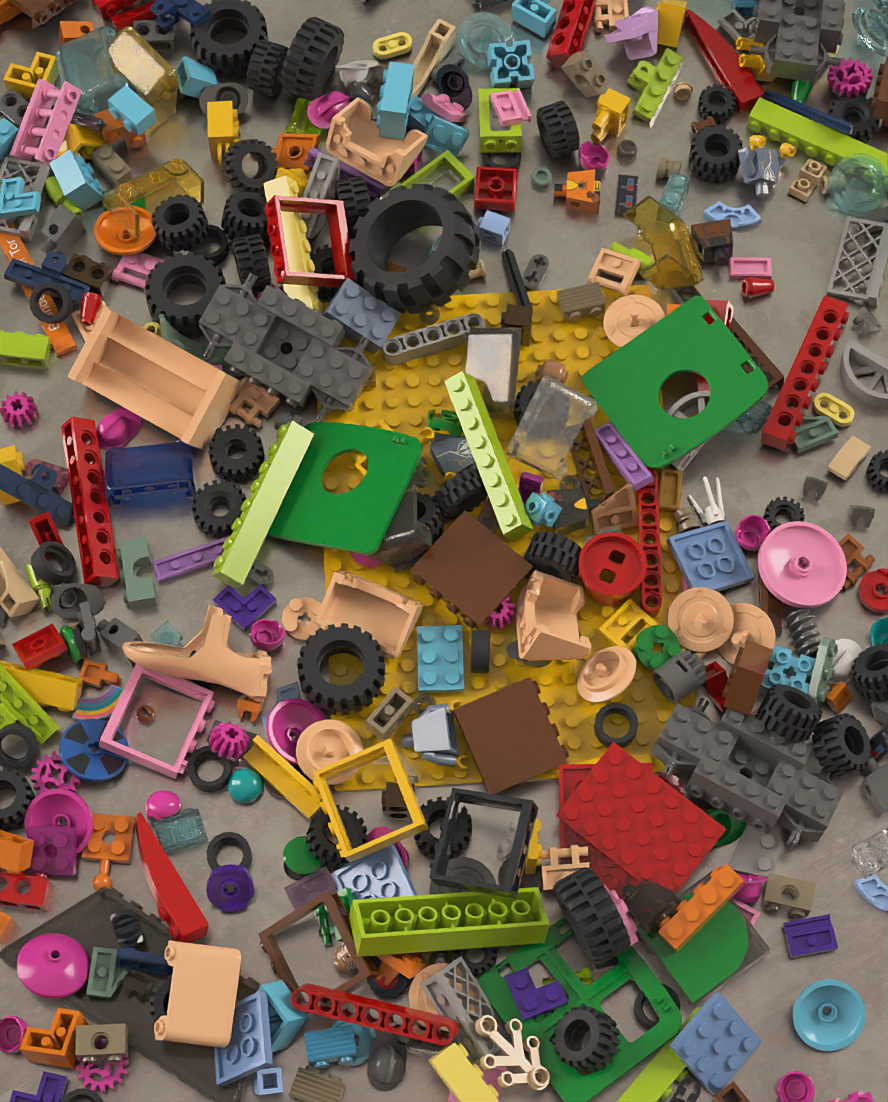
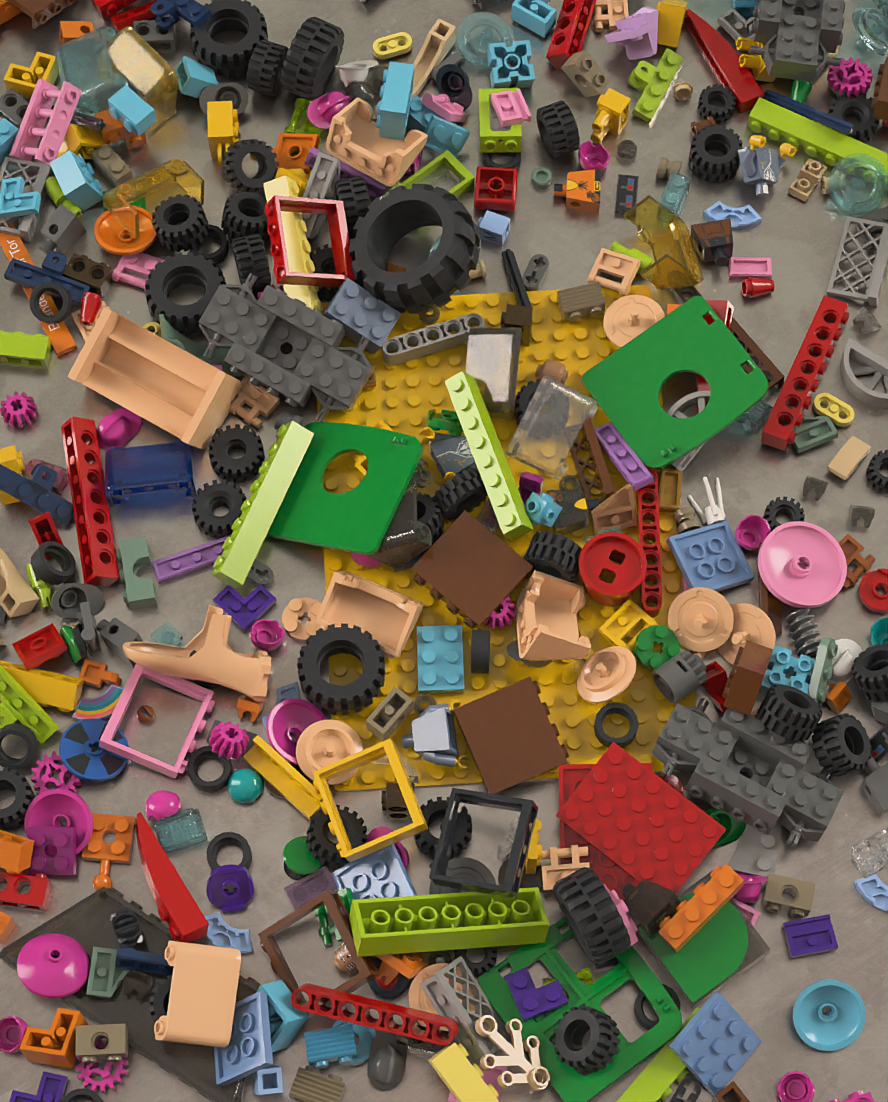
none -> light blue tile [204,912,254,955]

